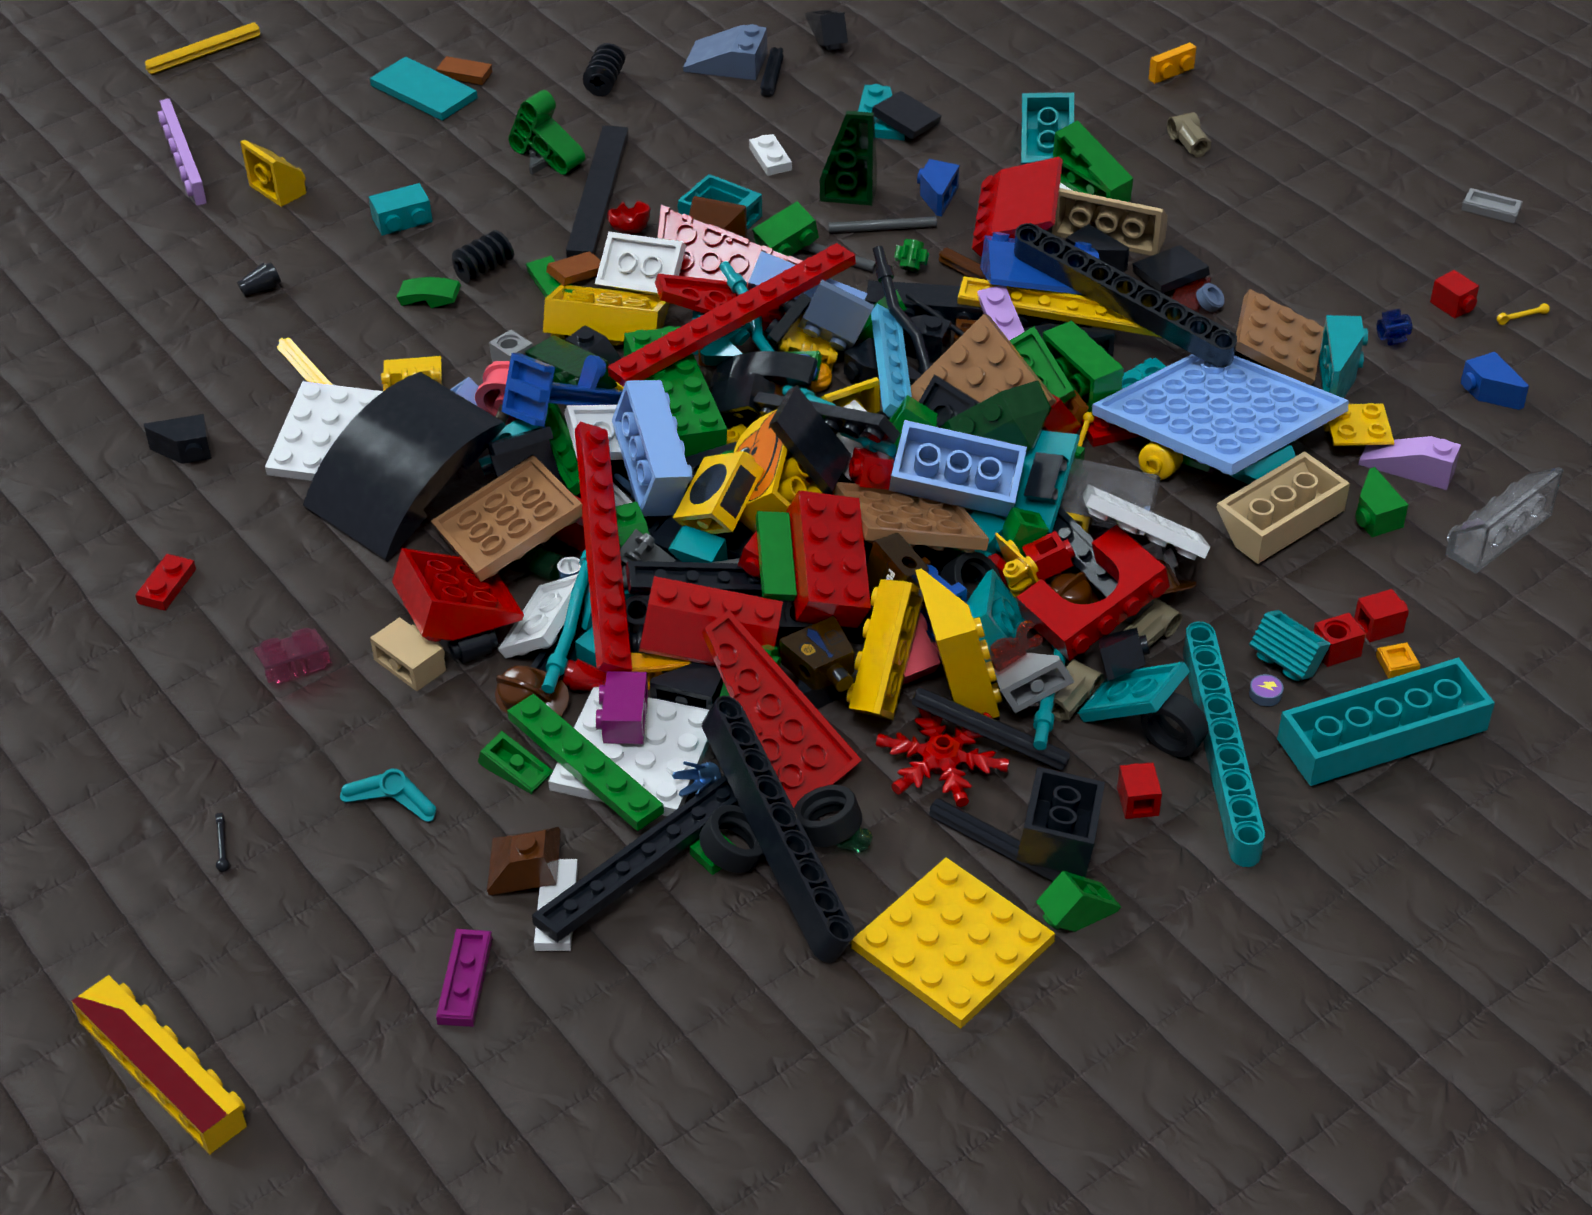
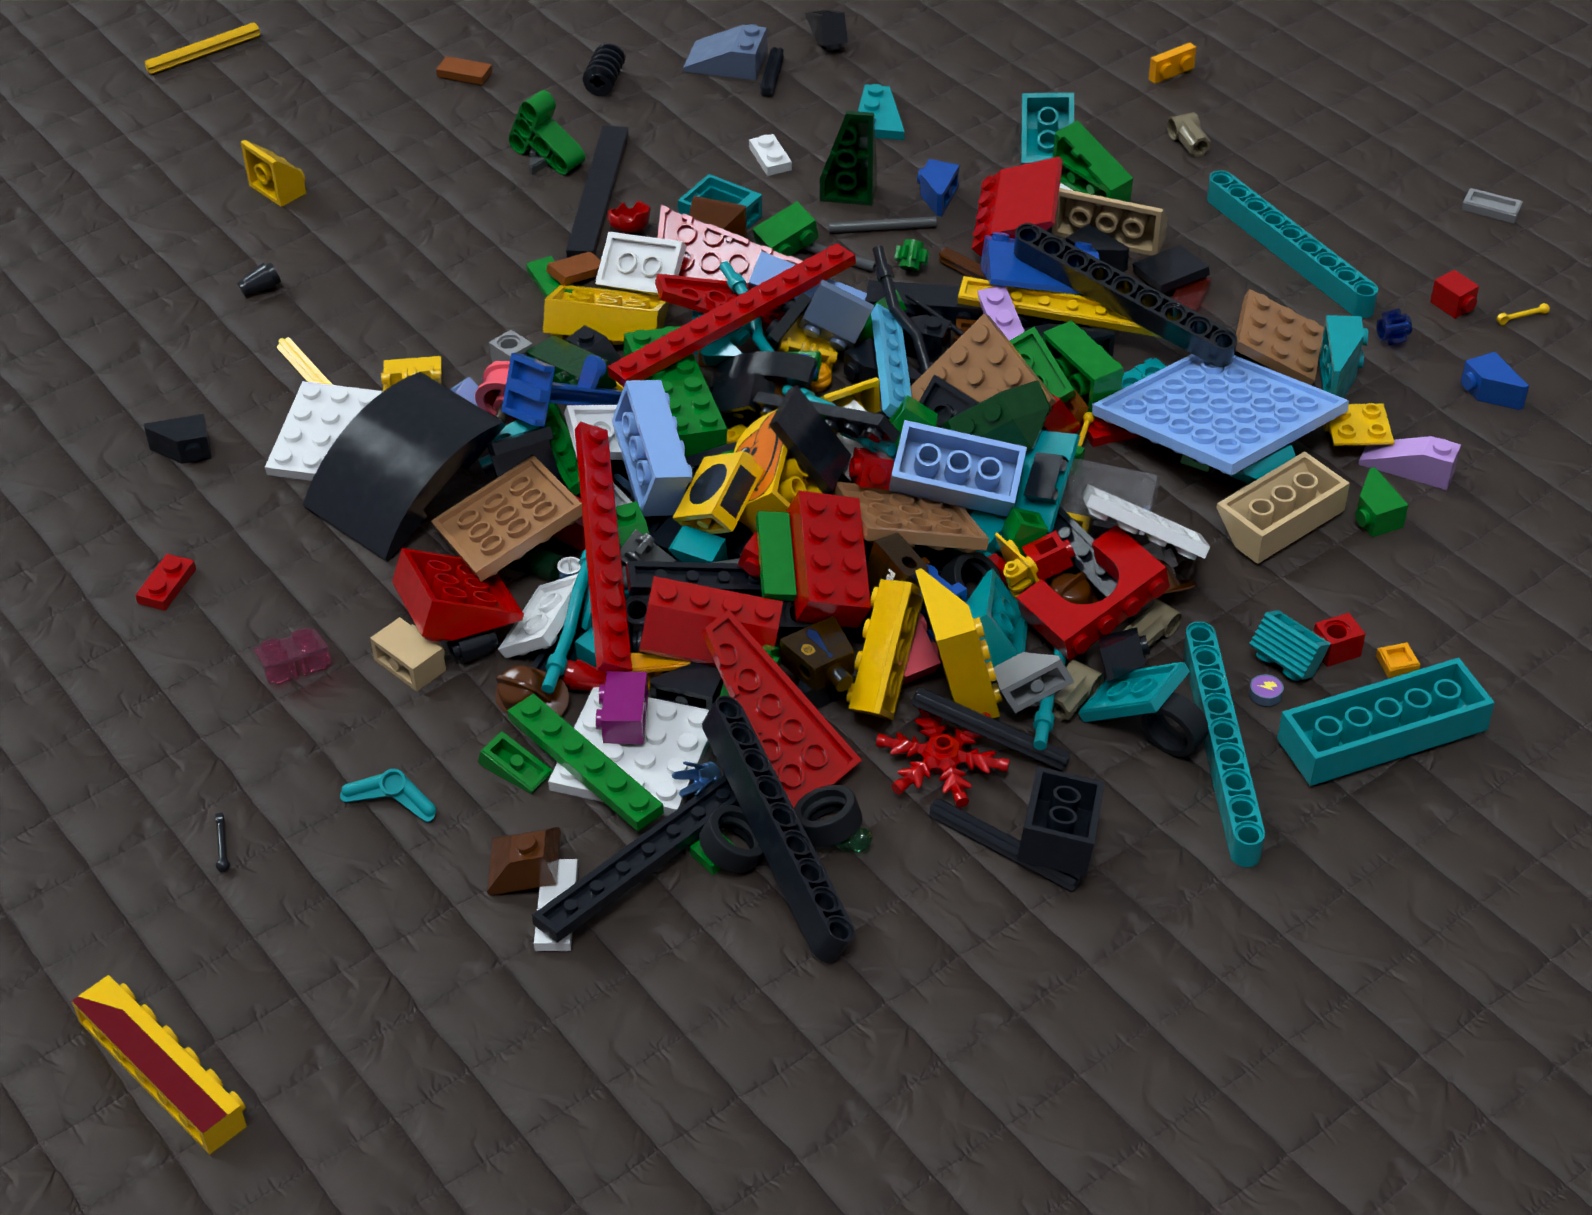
lavender plate [157,98,207,206] -> none
teal brick [368,183,433,236] -> none
teal tile [370,56,478,121] -> none
green slope [396,277,461,308] -> none
magenta tile [436,929,493,1027] -> none
black piece [452,230,515,283] -> none
yellow plate [851,857,1055,1029] -> none
black tile [871,91,942,139] -> none
clear red plate [987,620,1043,672] -> none
green slope [1036,871,1121,932] -> none
red brick [1117,762,1162,819] -> none
yellow head [1138,442,1183,480] -> none
sand blue tile [1196,283,1225,312] -> none
red brick [1354,589,1409,643] -> none
clear slope [1445,467,1564,574] -> none
none -> teal beam [1207,170,1379,318]

